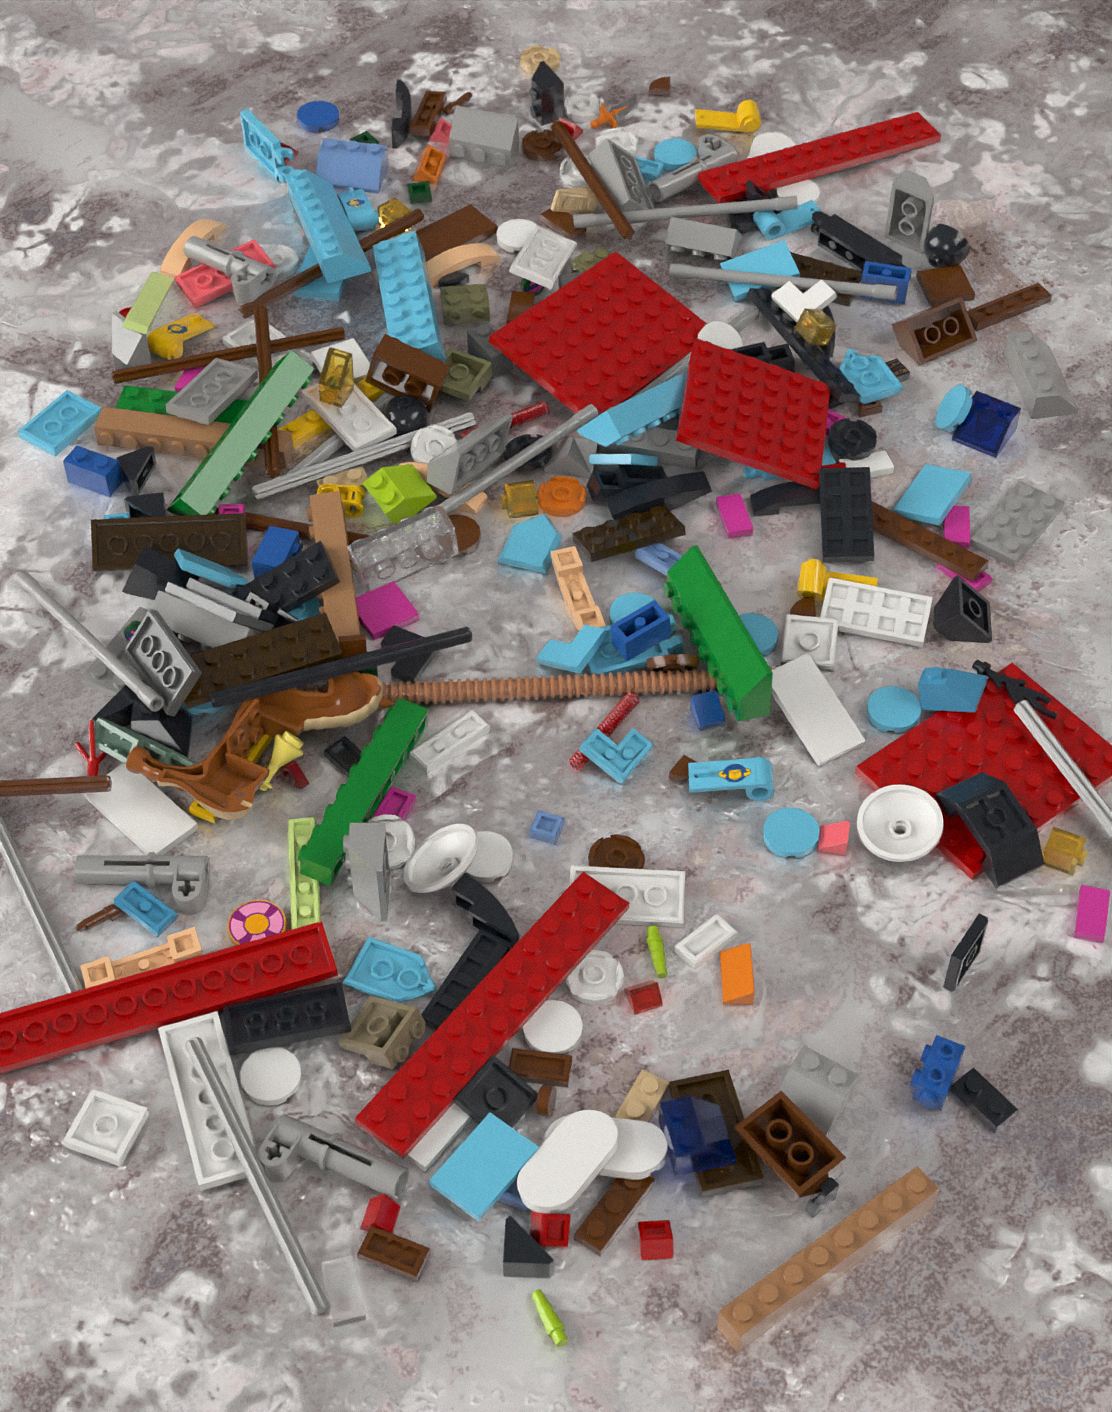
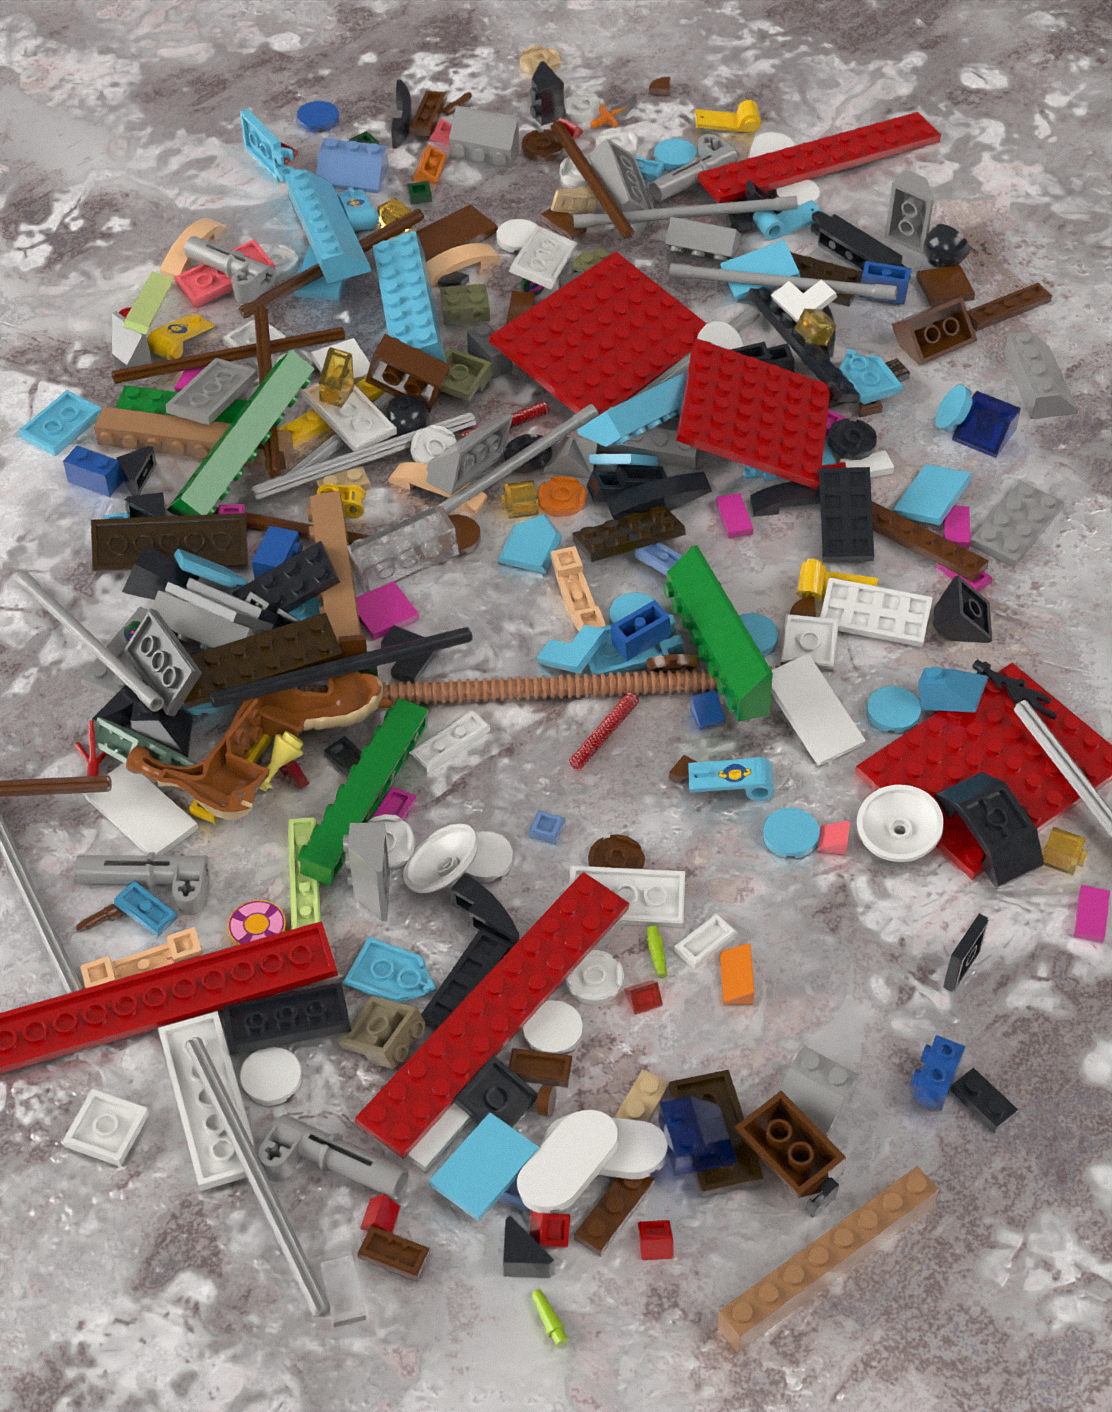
lime slope [363,464,437,529] -> none
medium azure tile [578,728,654,784] -> none

